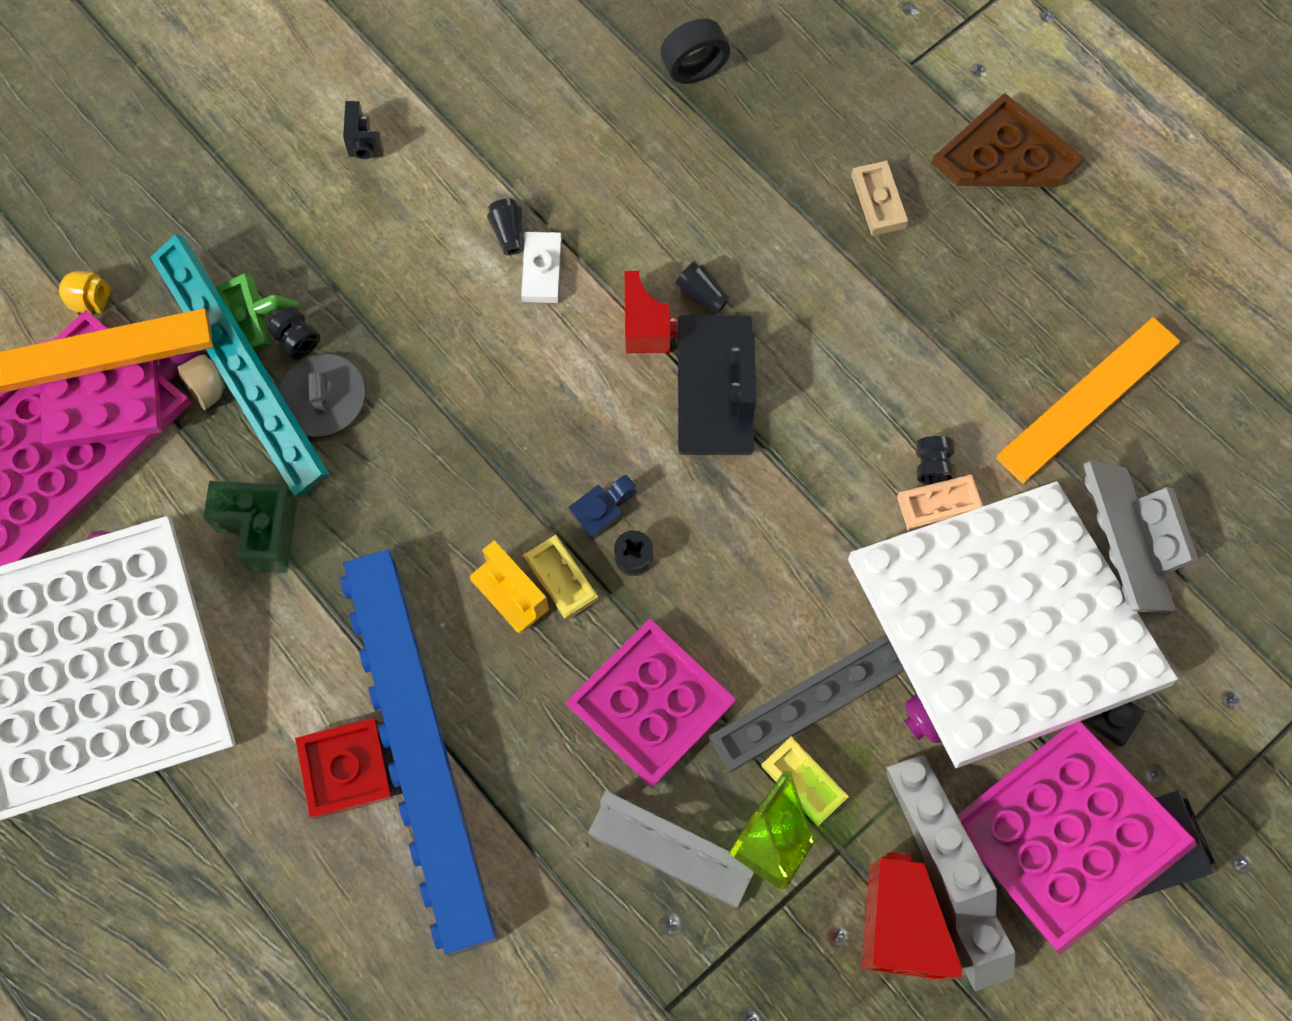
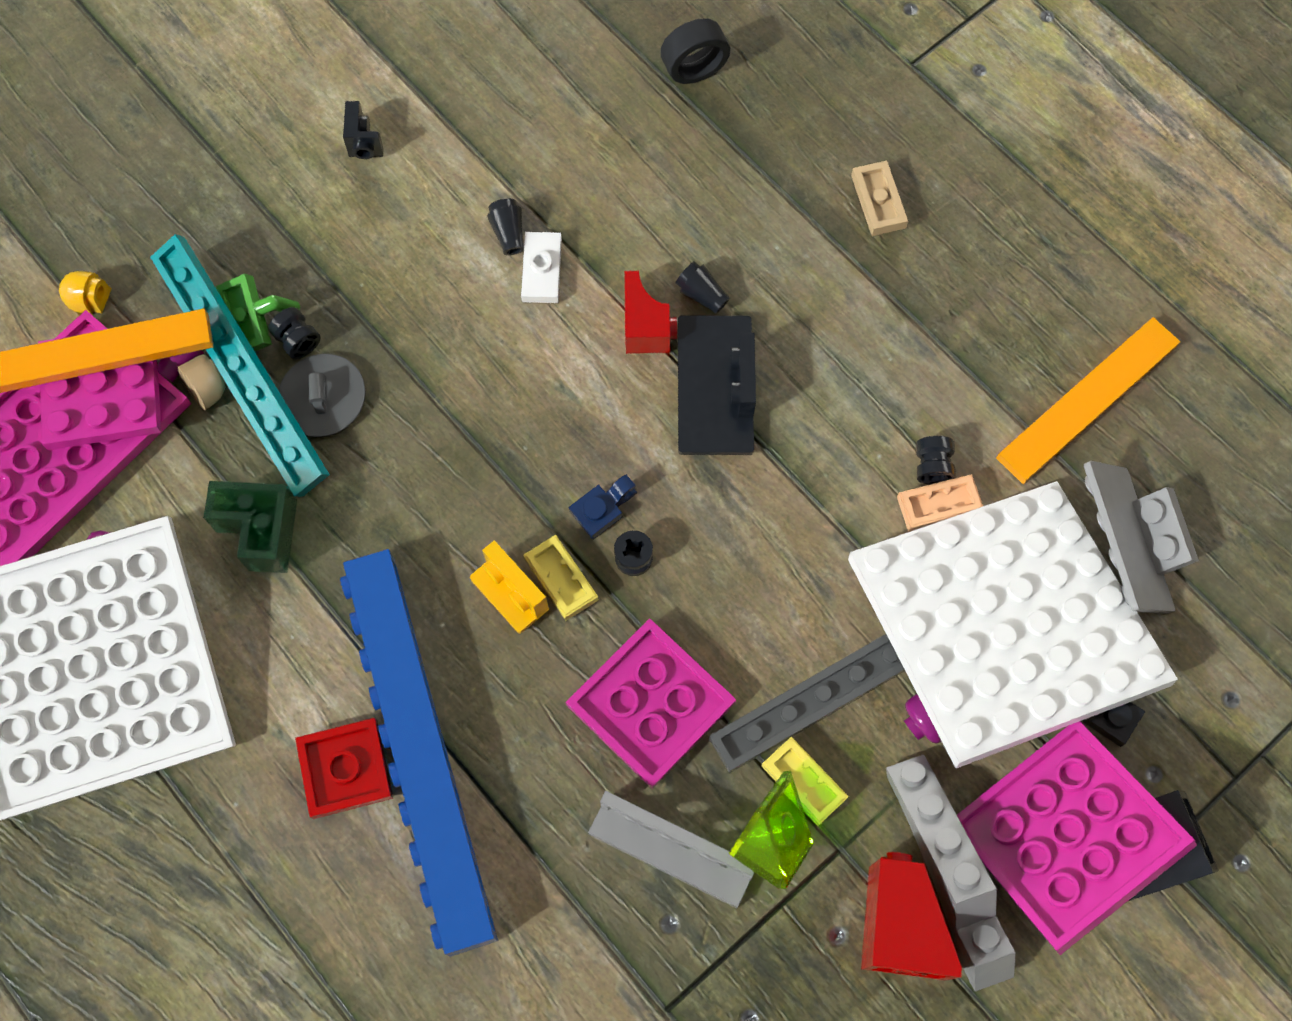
reddish brown plate [931,93,1085,187] -> none

